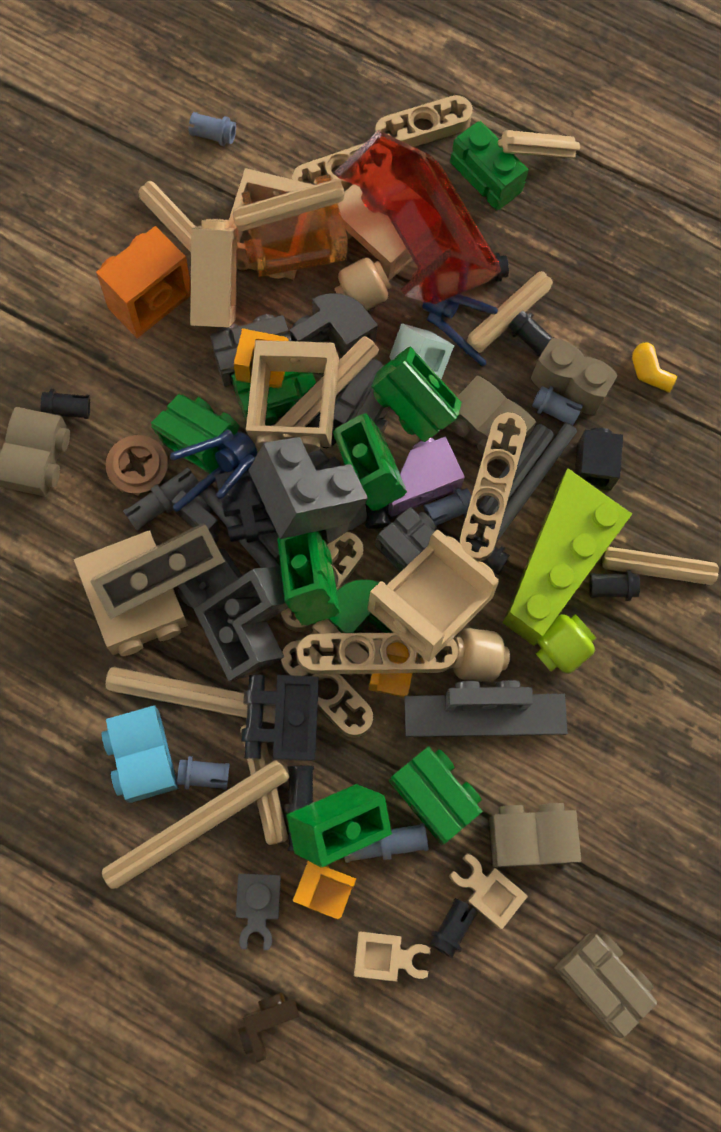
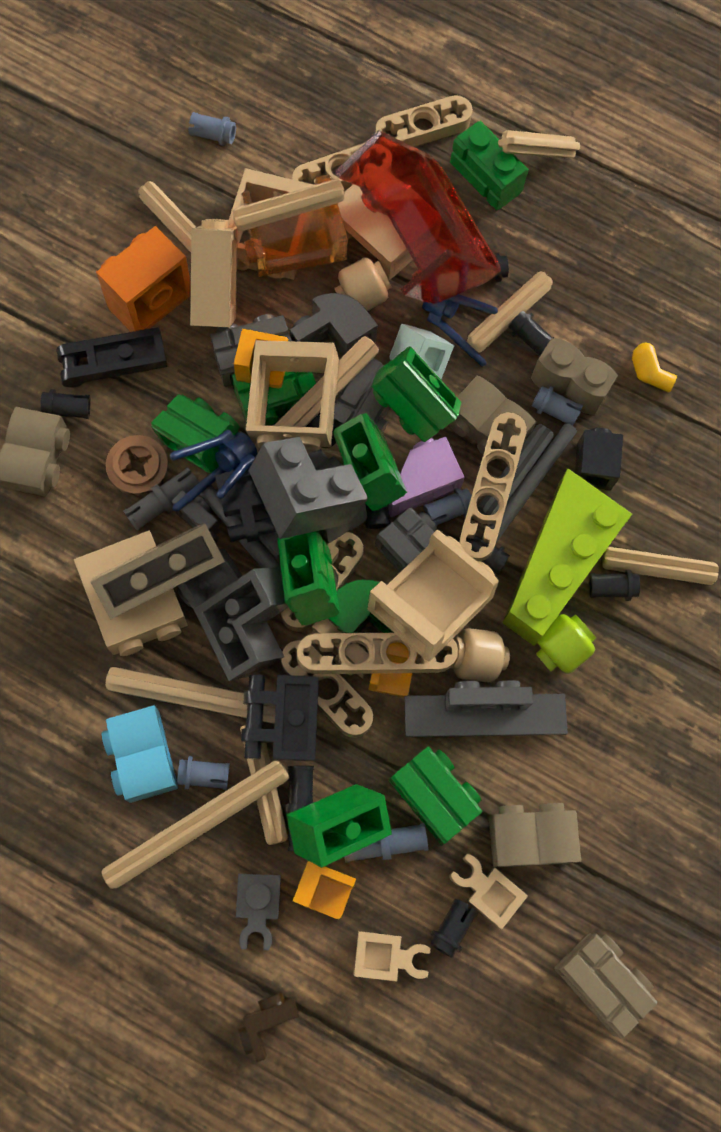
none -> black plate [56,327,167,388]

